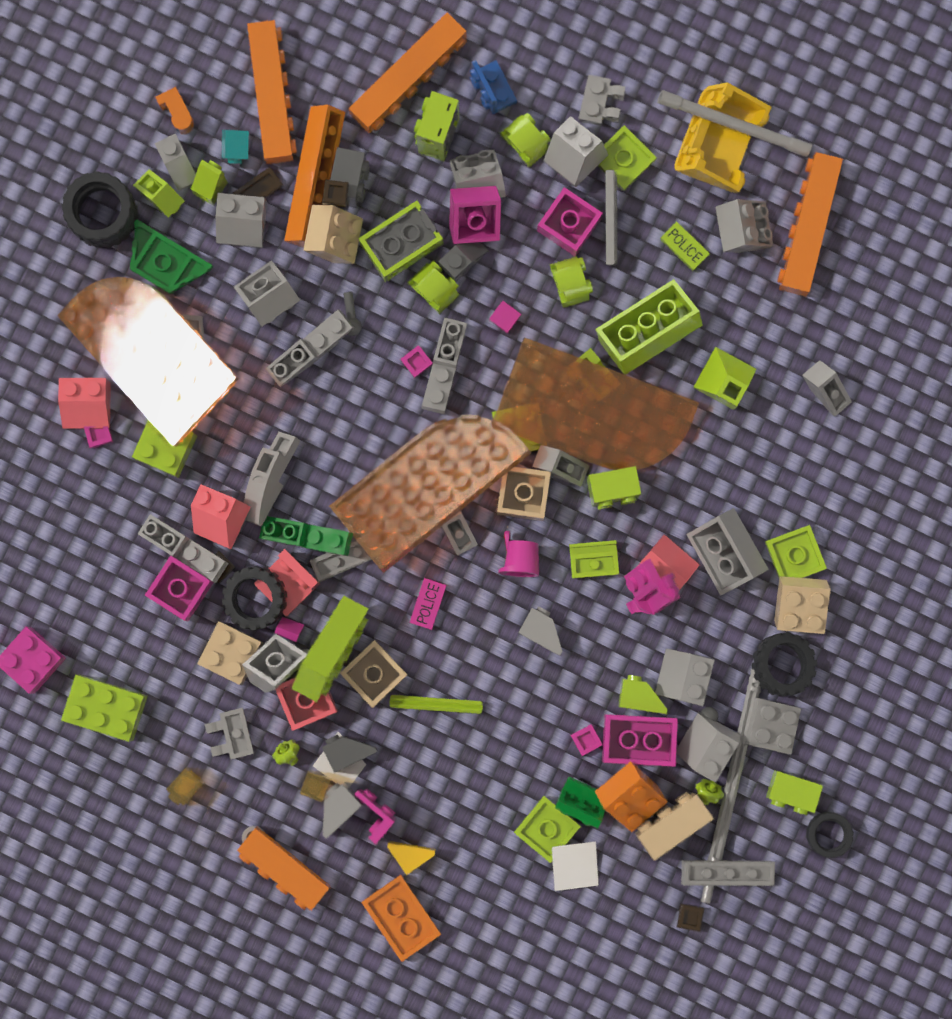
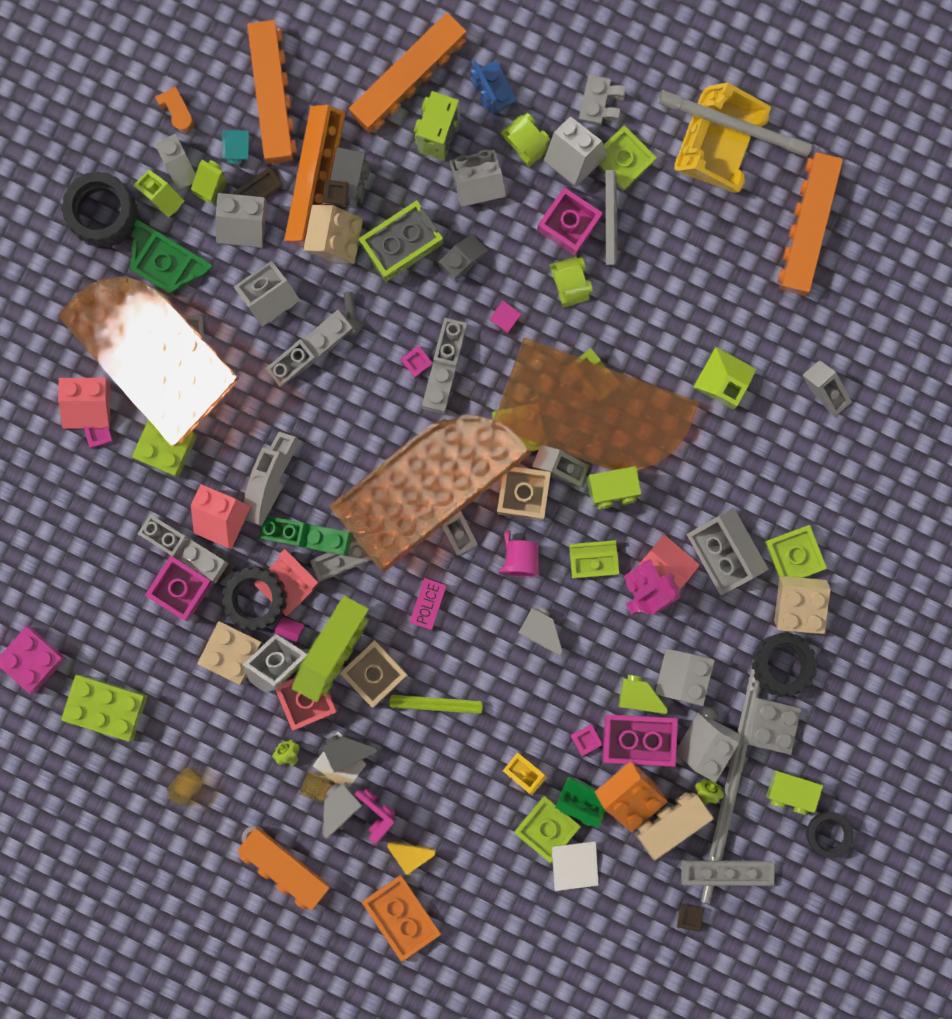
light grey plate [205,708,254,759] -> none
lime cylinder [407,261,459,315] -> none
dark pink brick [450,186,501,244] -> none
lime brick [595,279,703,375] -> none
lime tile [660,222,710,271] -> none
light grey slope [716,199,773,253] -> none
none -> yellow slope [503,752,547,795]

